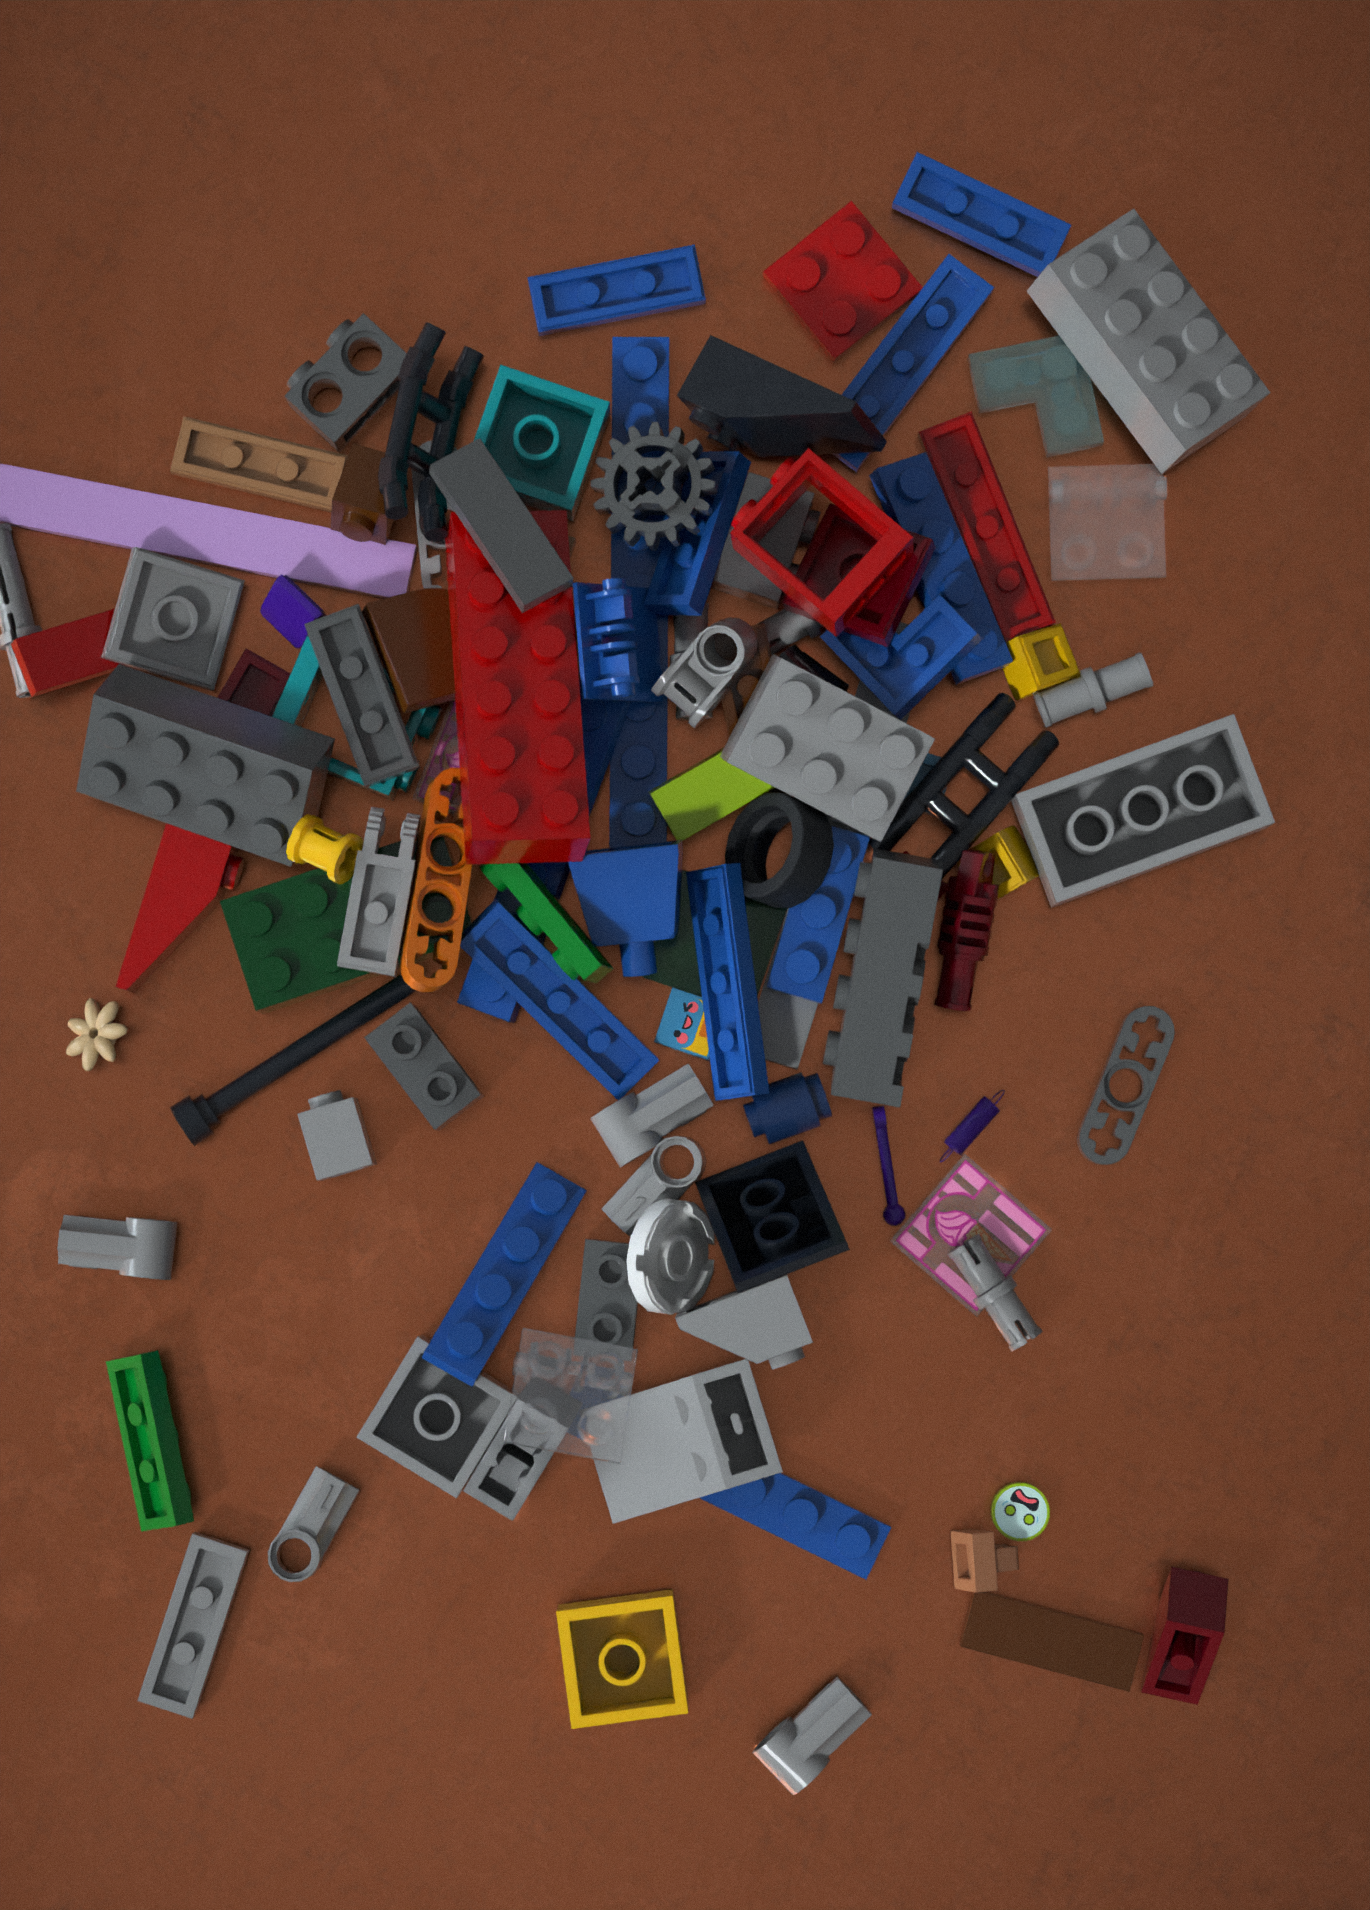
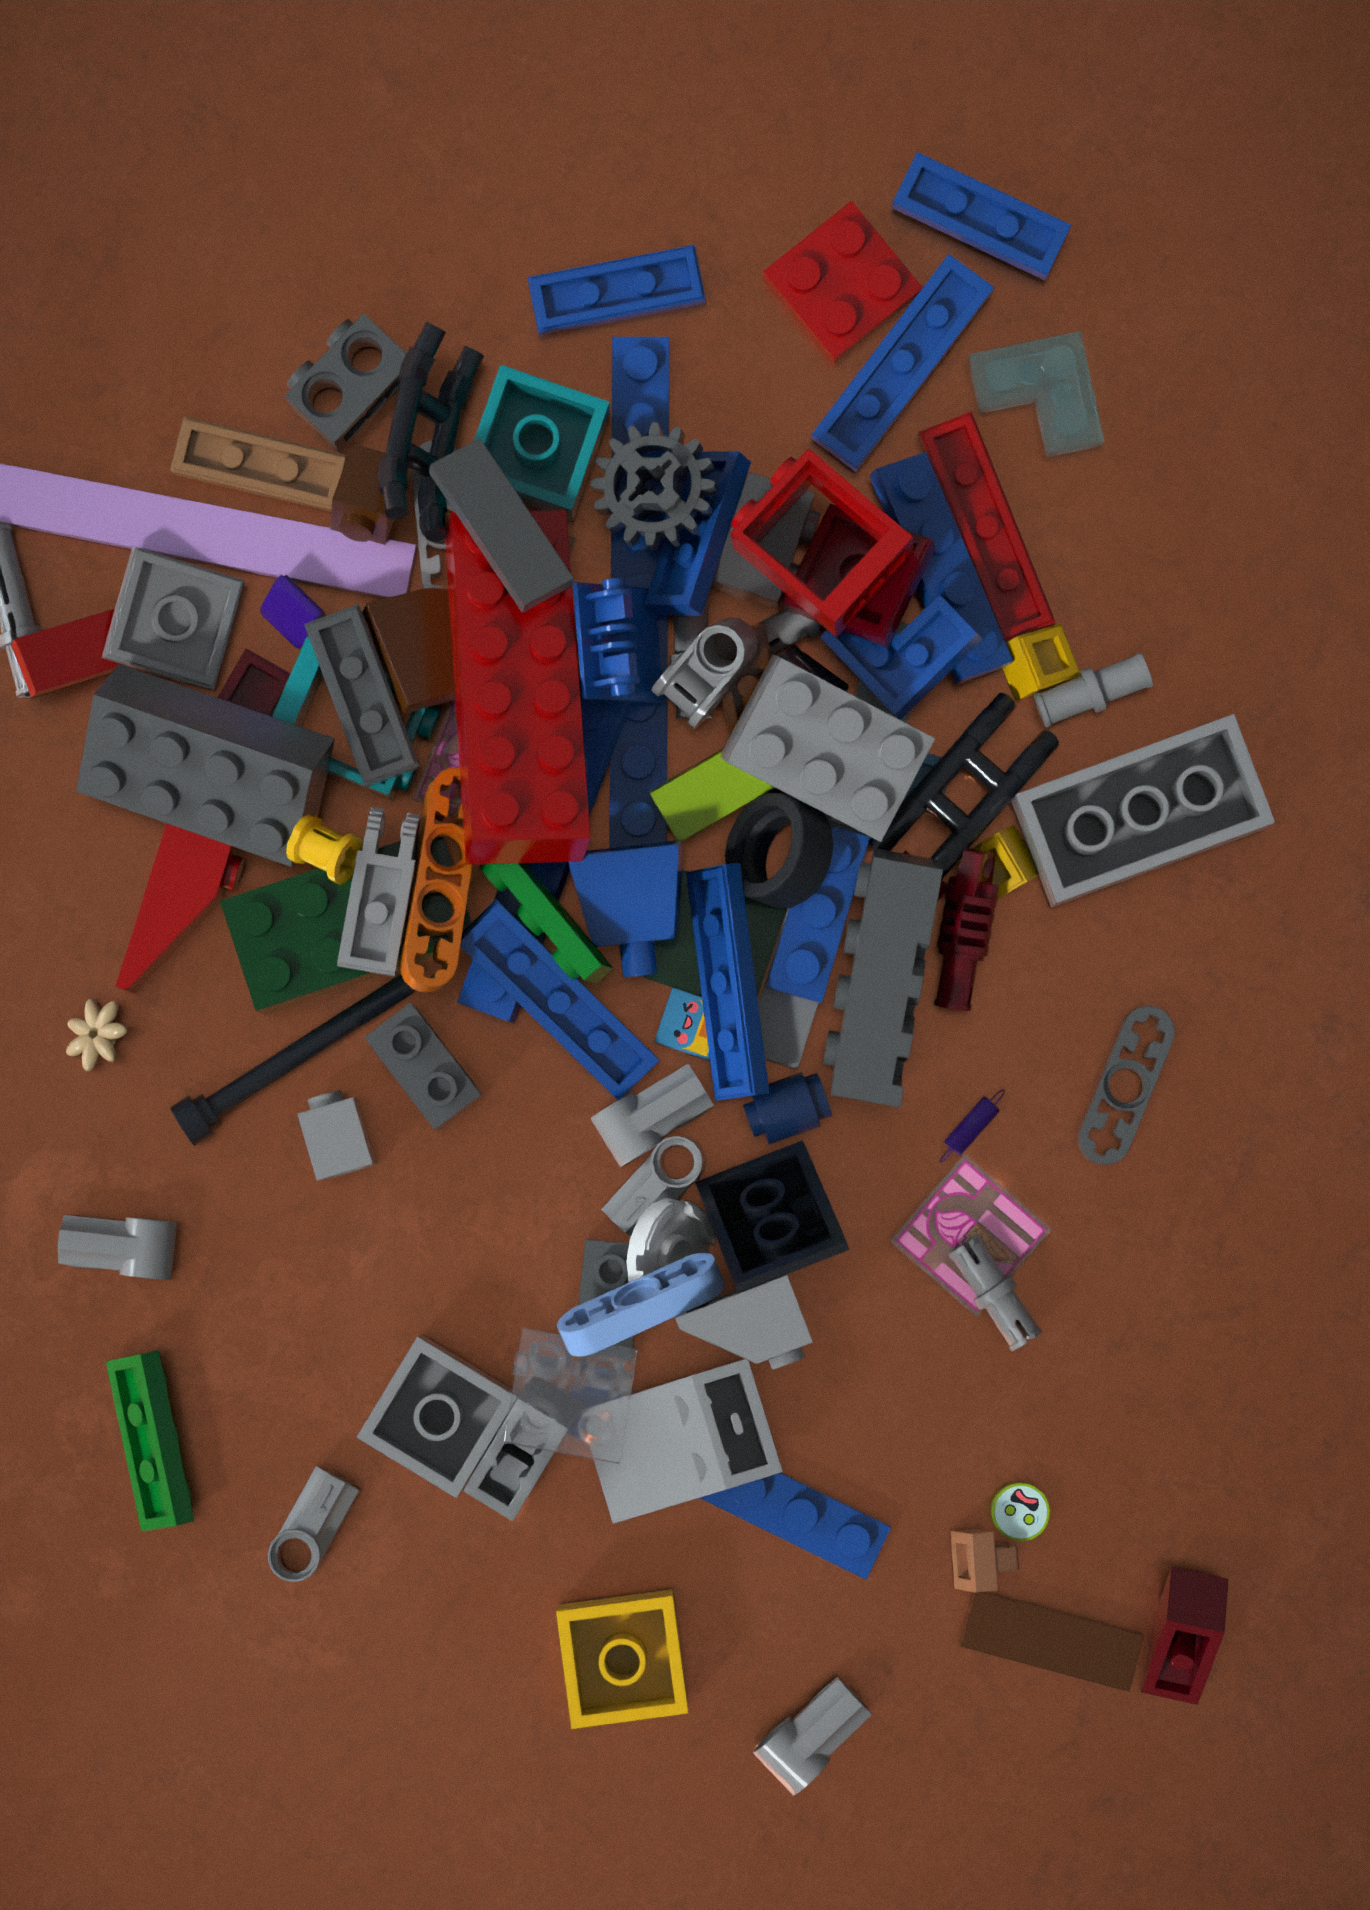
light grey plate [137,1532,250,1719] -> none
blue plate [422,1162,587,1387] -> none
black slope [677,335,887,457] -> none
dark purple hinge [872,1106,906,1226] -> none
light grey brick [1027,209,1271,474] -> none
clear hinge [1048,464,1167,581] -> none
none -> light blue beam [557,1253,725,1357]

